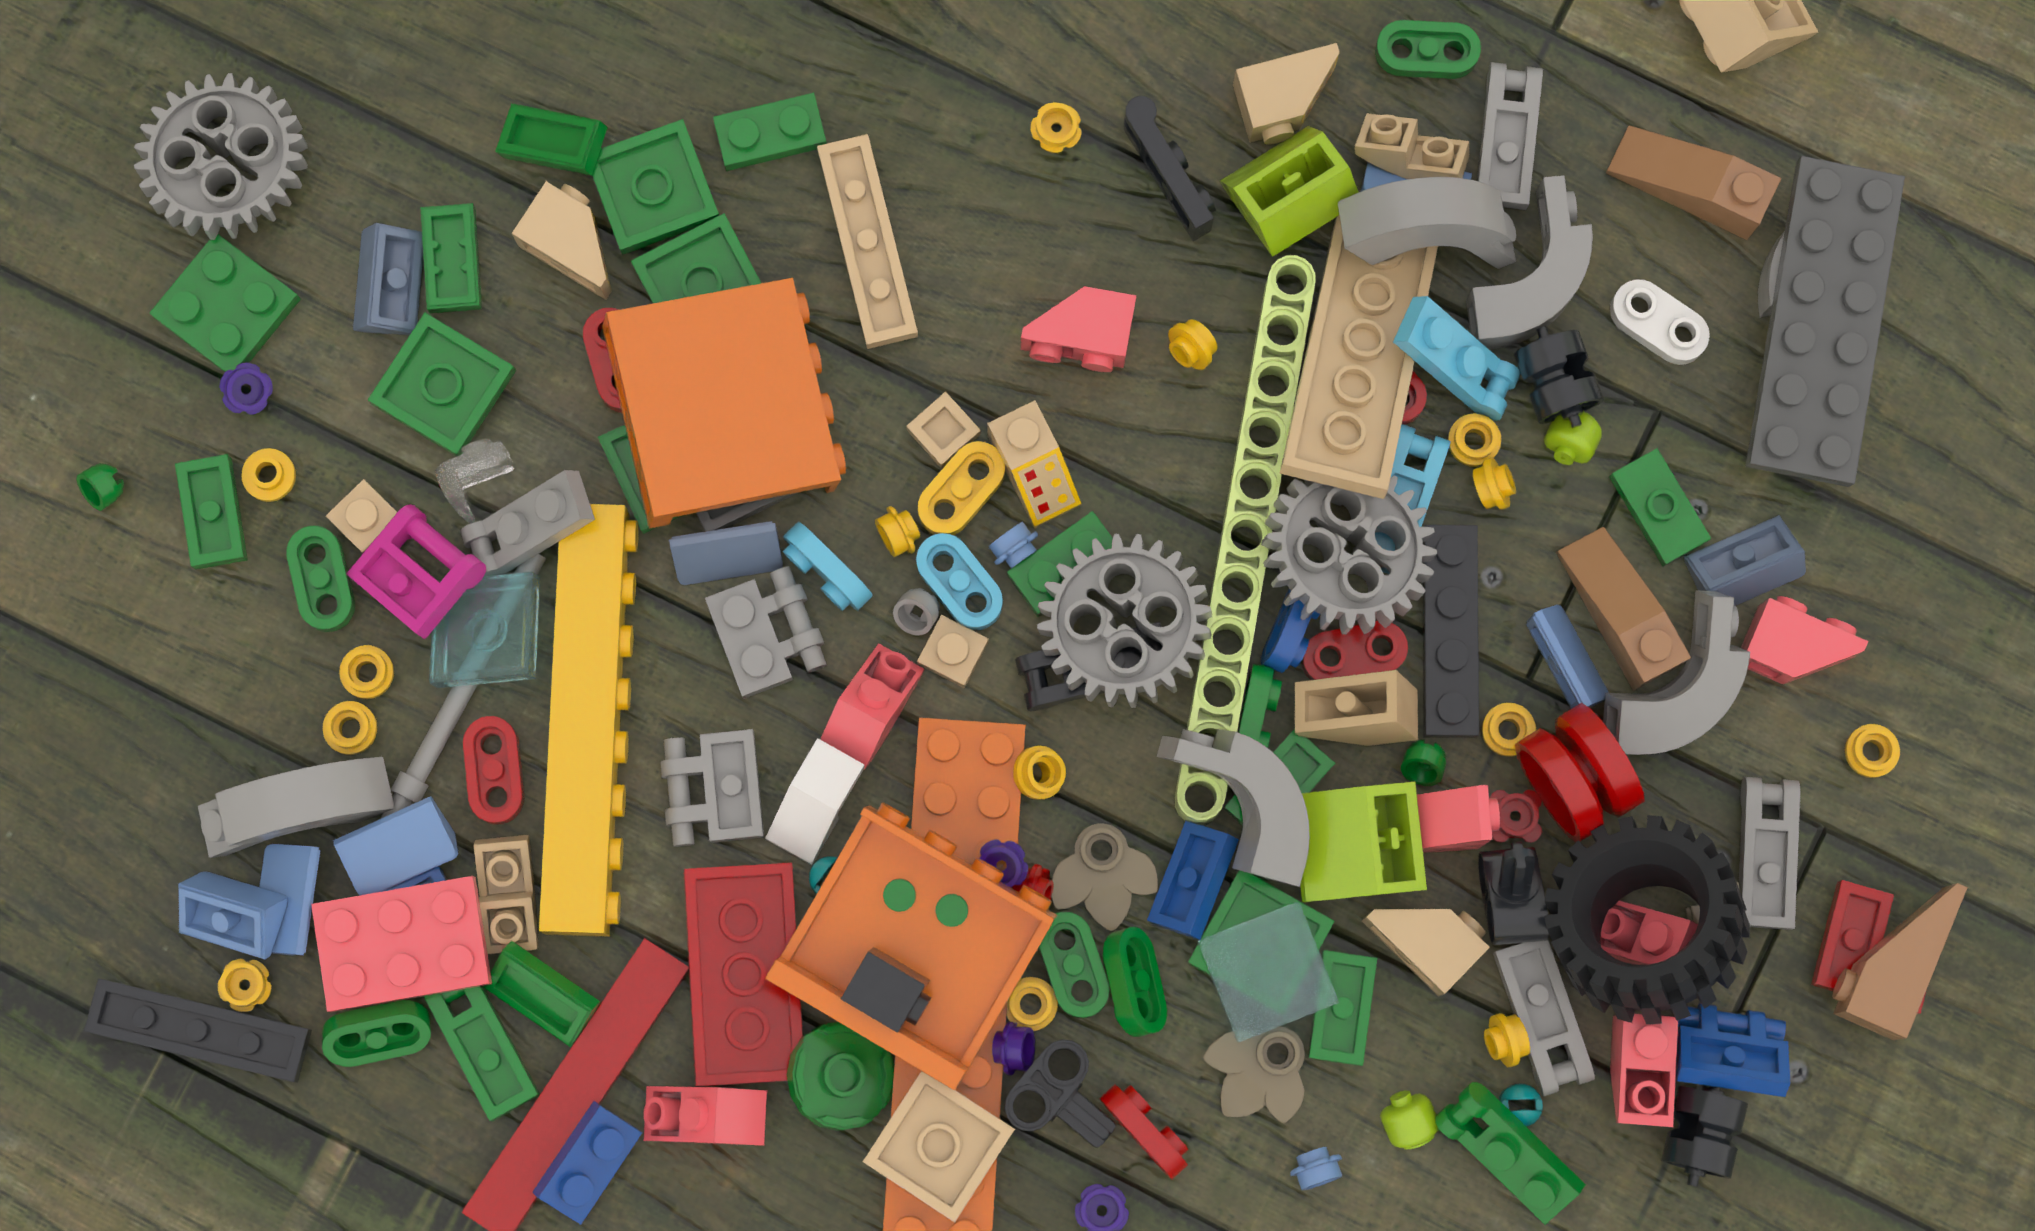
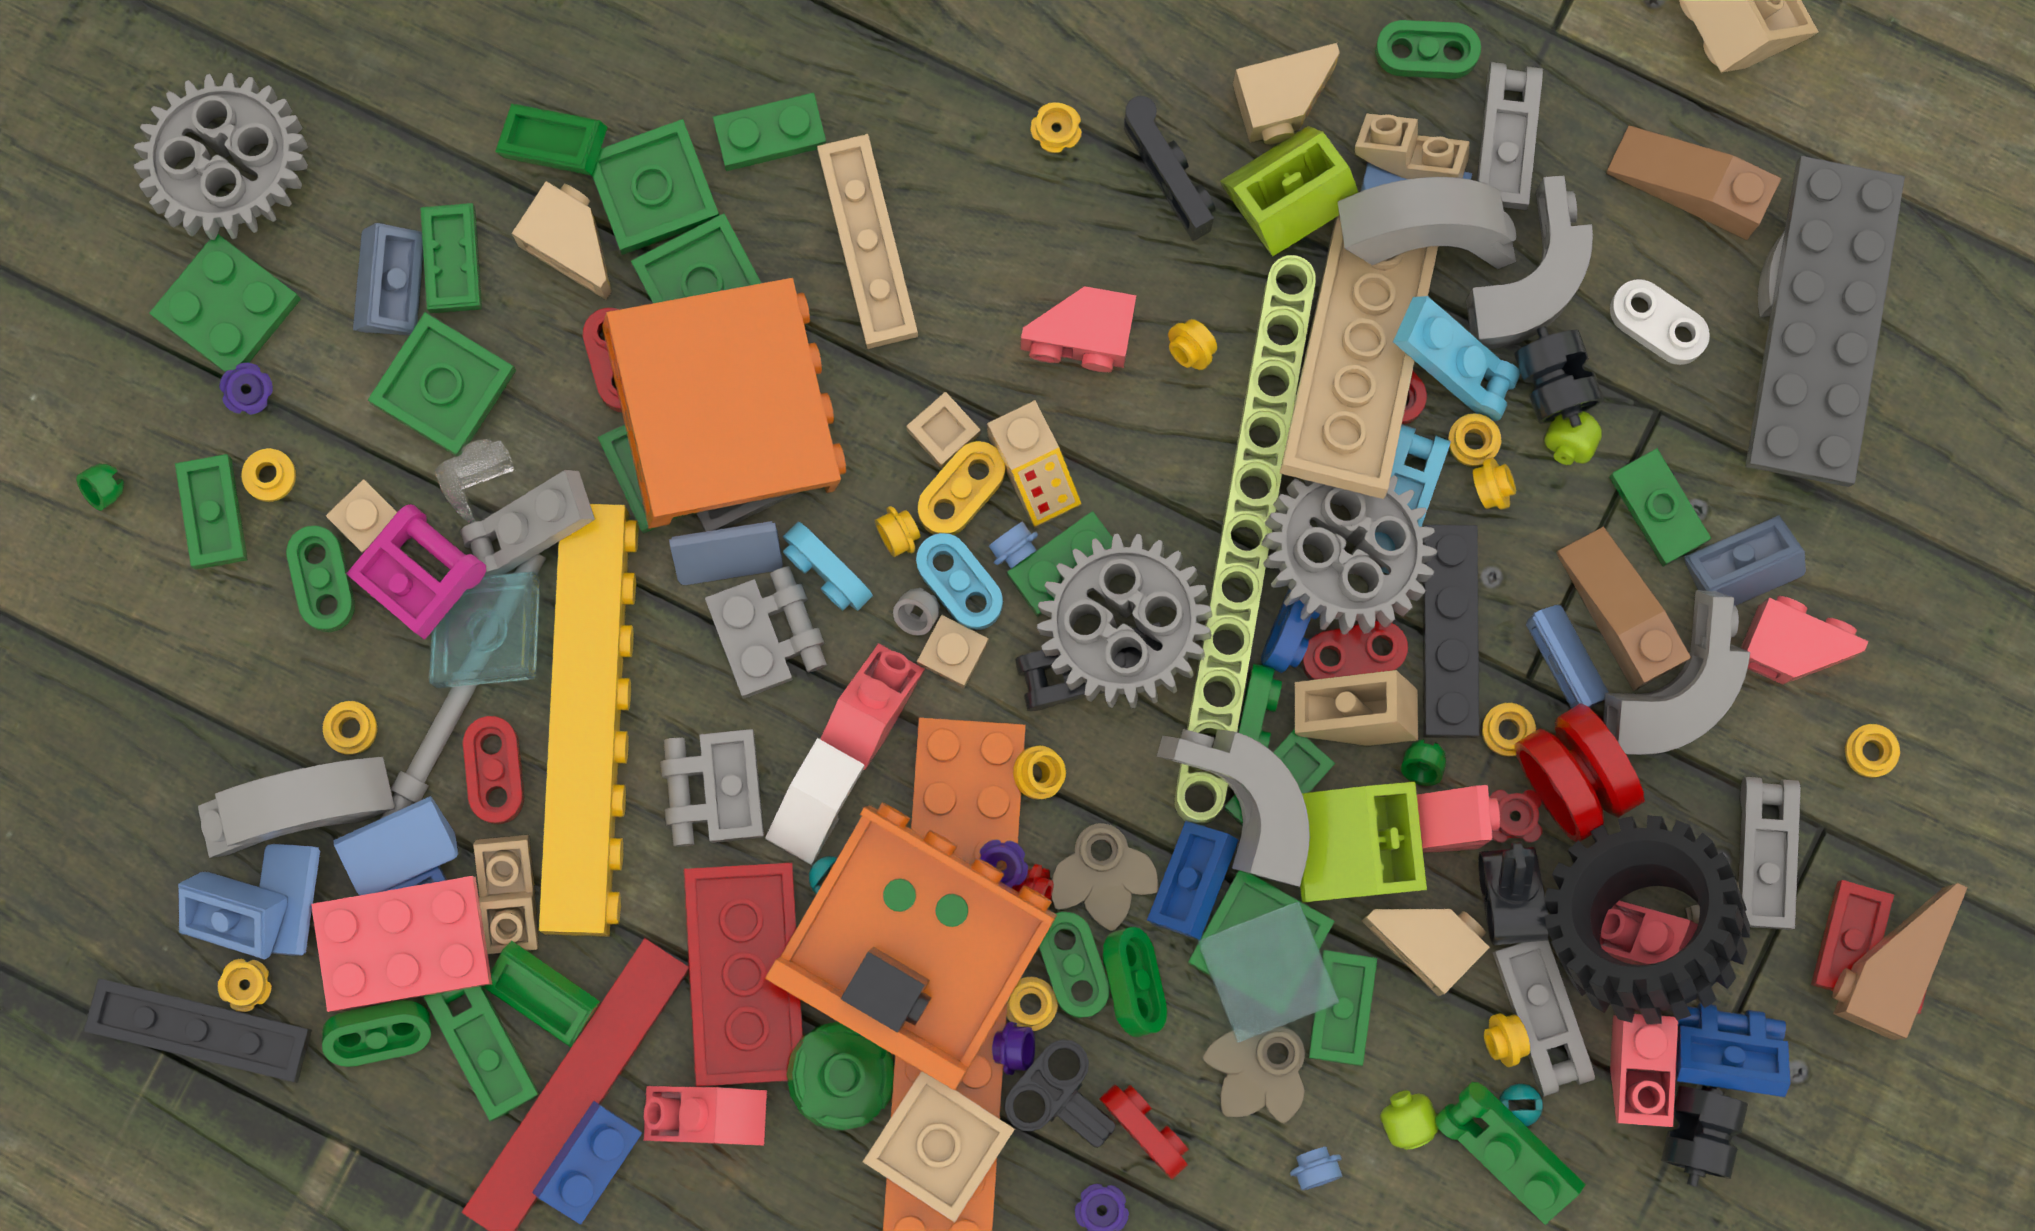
yellow plate [339,645,394,699] -> none

